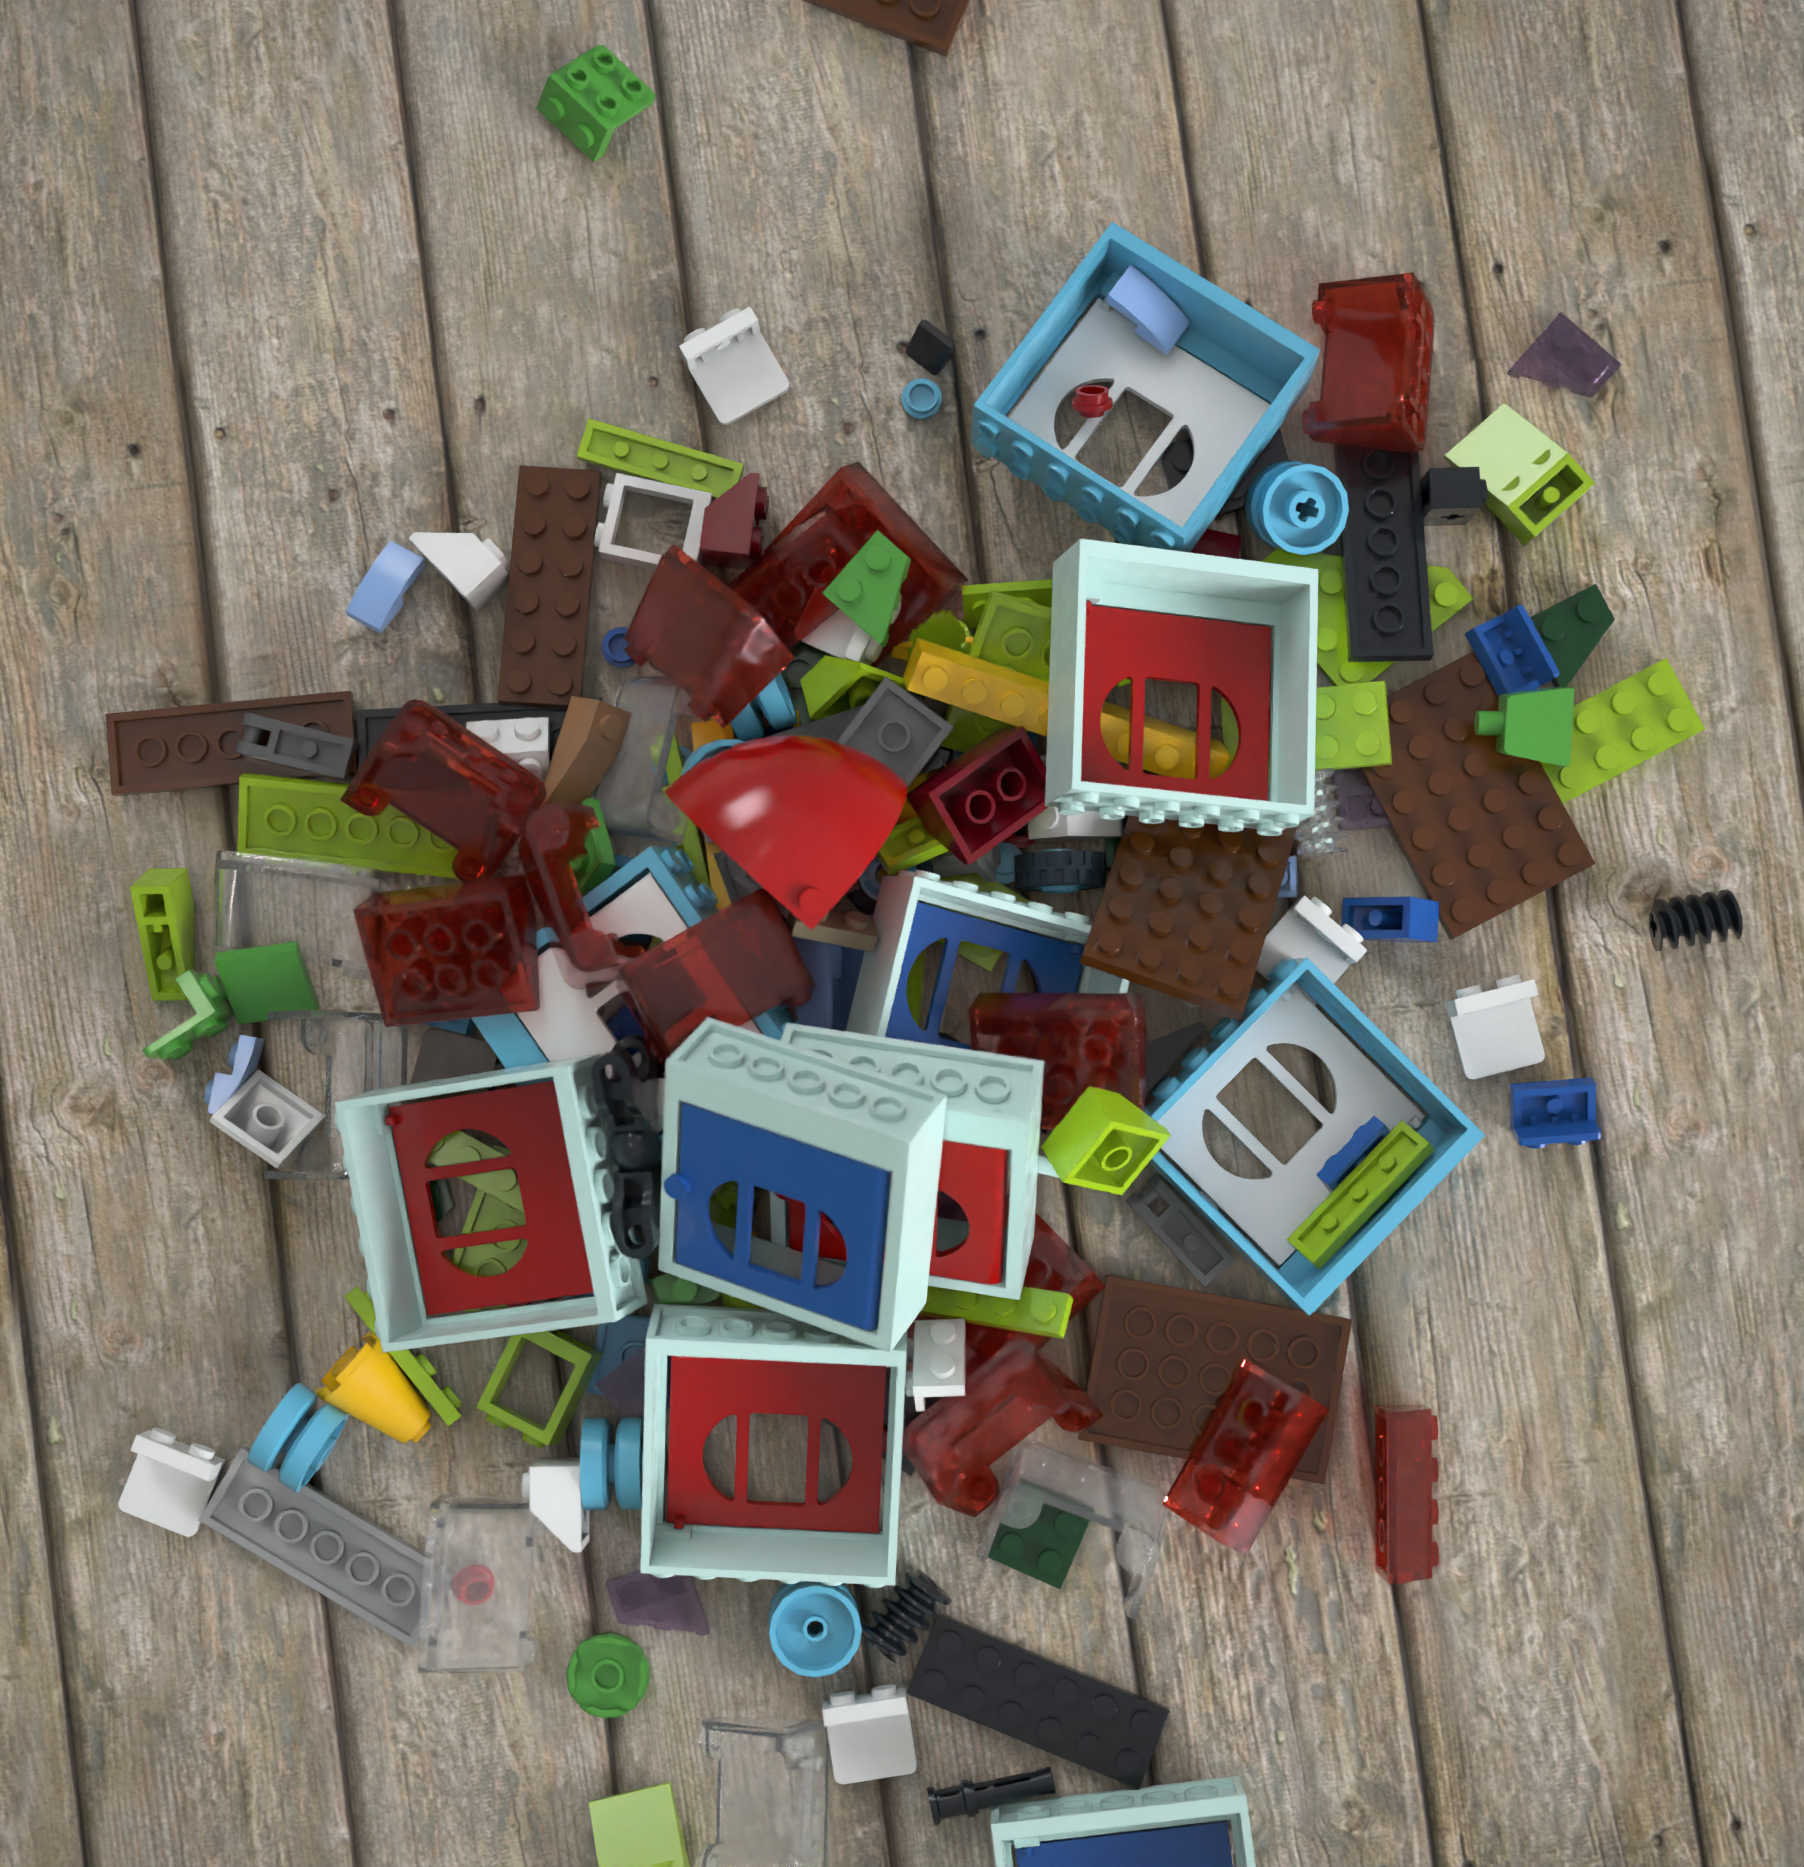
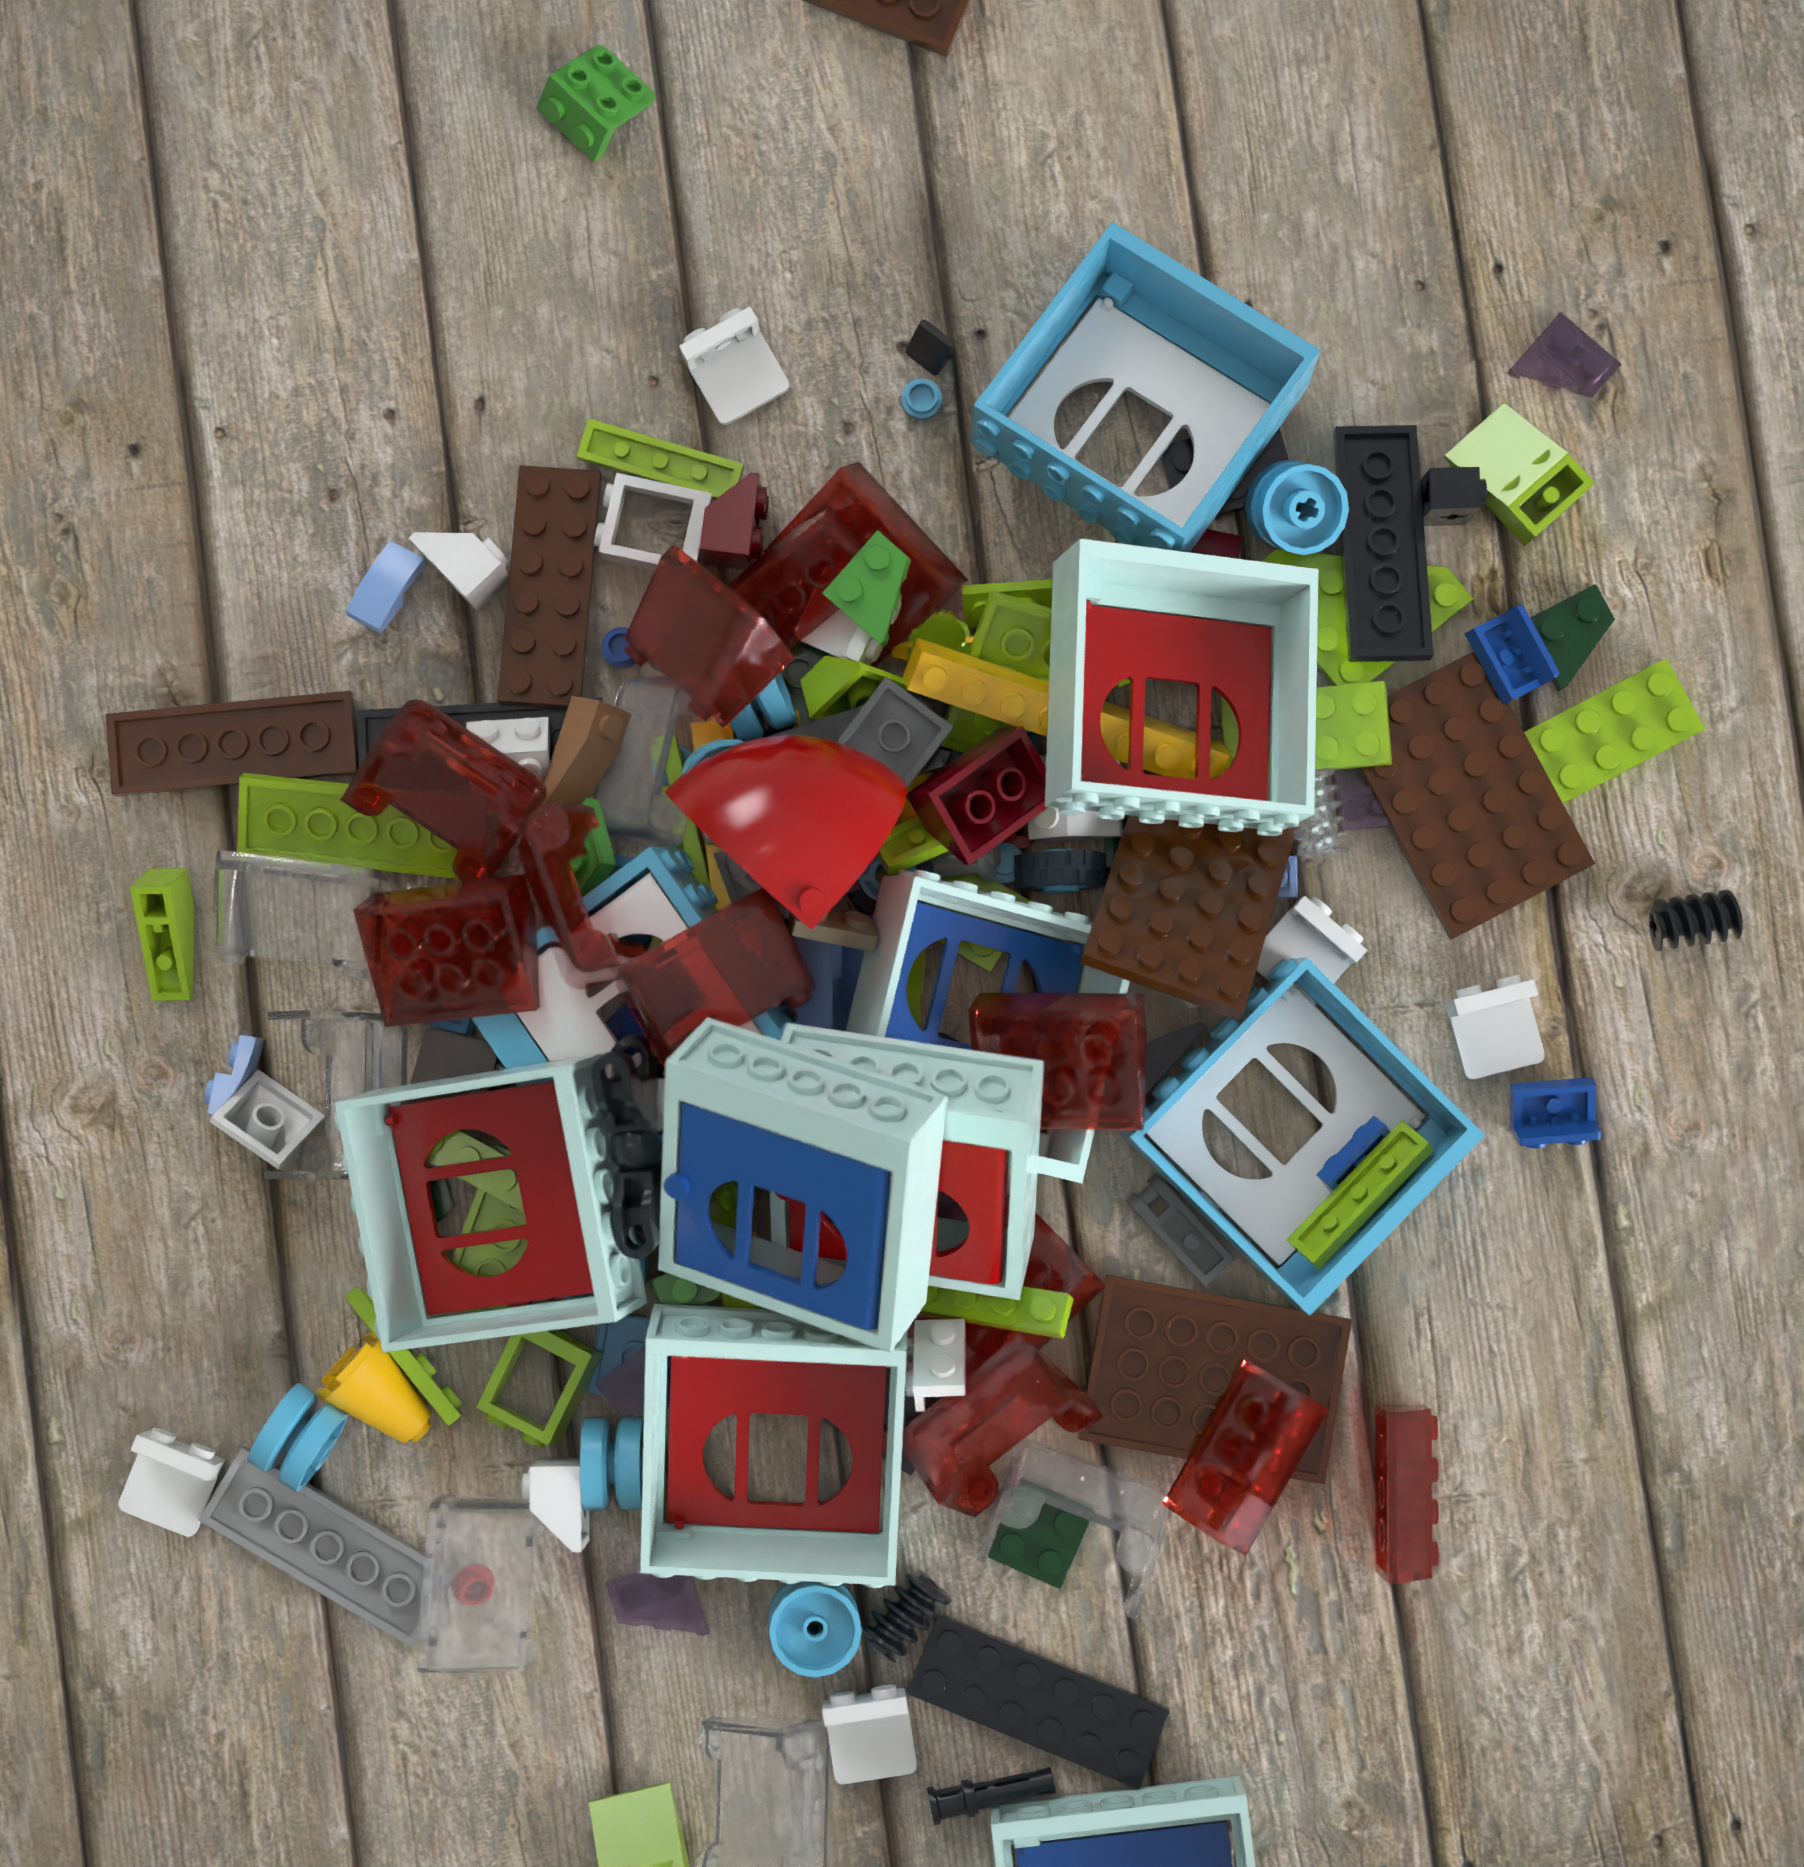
bright green bracket [142,970,235,1061] -> none
bright green tile [214,941,320,1024] -> none
dark grey plate [235,712,357,781] -> none
bright green tile [566,1632,650,1718] -> none
lime slope [1041,1086,1171,1195] -> none
red plate [1072,385,1113,418] -> none
light blue slope [1105,264,1190,356] -> none
clear red windscreen [1302,272,1435,452] -> none
blue slope [1341,897,1439,943] -> none
bright green torso [1474,686,1575,767] -> none

